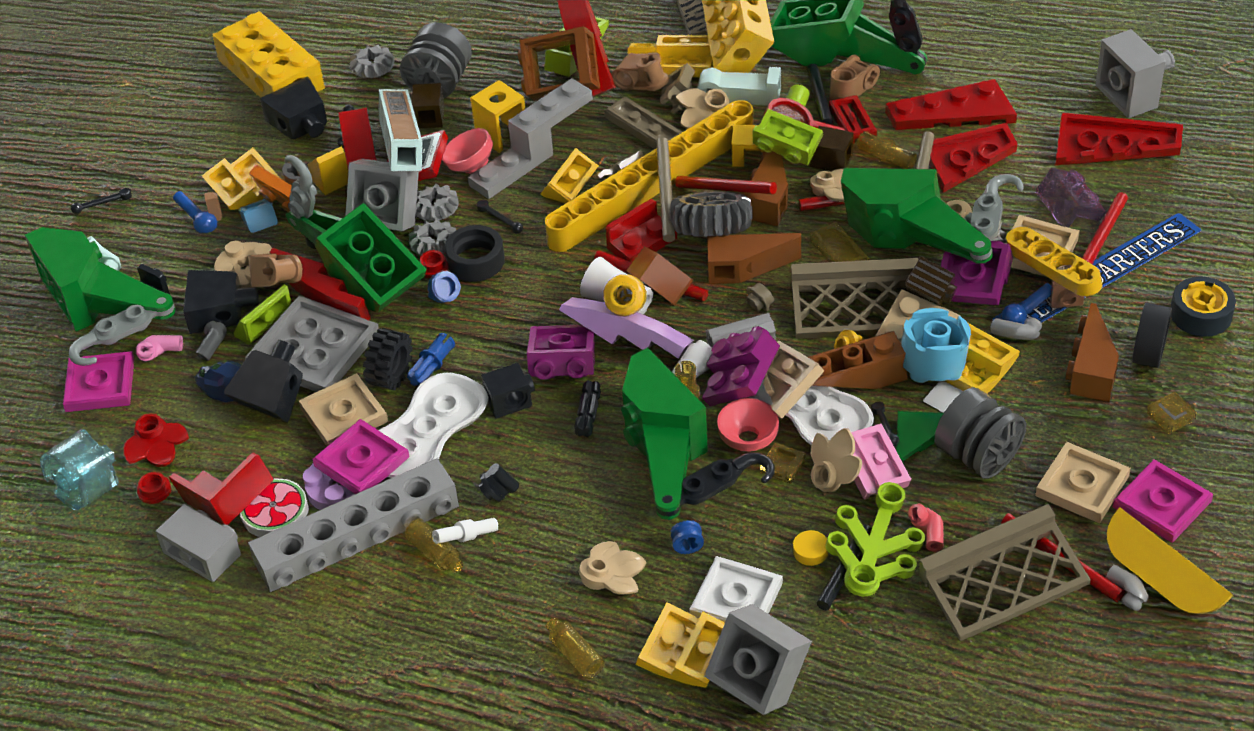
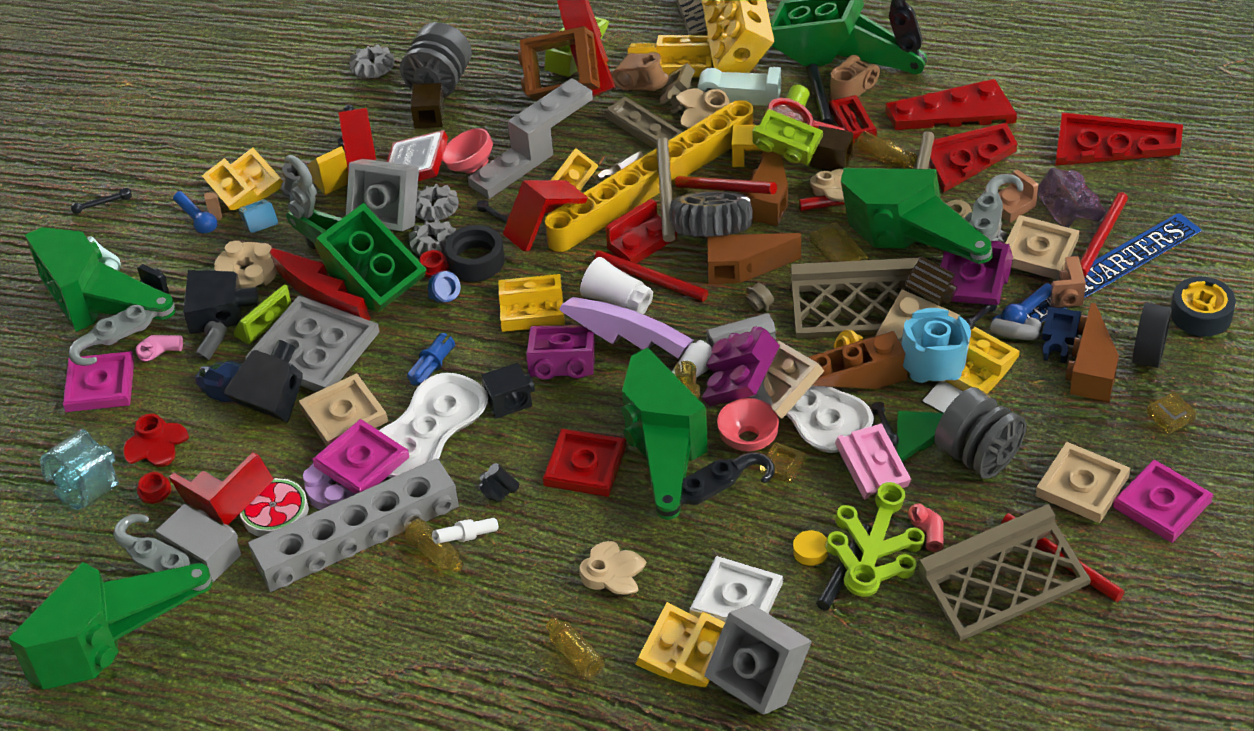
yellow brick [212,11,325,98] -> none
orange plate [249,165,315,212] -> none
medium nougat piece [249,253,302,287] -> none
black torso [260,76,327,139] -> none
black tyre [363,327,413,390] -> none
brick [379,89,422,171] -> none
yellow piece [470,80,525,153] -> none
black axle [574,380,601,437] -> none
yellow head [603,274,647,316] -> none
dark orange slope [626,246,693,306] -> none
blue bush [670,520,704,554] -> none
tan plate [811,428,862,492] -> none
yellow beam [1006,227,1102,297] -> none
light grey brick [1095,29,1175,118] -> none
light grey arm [1106,564,1148,611] -> none
yellow brick [1107,507,1233,614] -> none
none -> green slope [8,514,213,690]
none -> yellow slope [498,274,565,332]
none -> red panel [503,180,588,252]
none -> red tile [543,428,626,497]
none -> black hinge [965,304,997,330]
none -> nougat bracket [998,169,1038,223]
none -> dark blue plate [1042,307,1082,363]

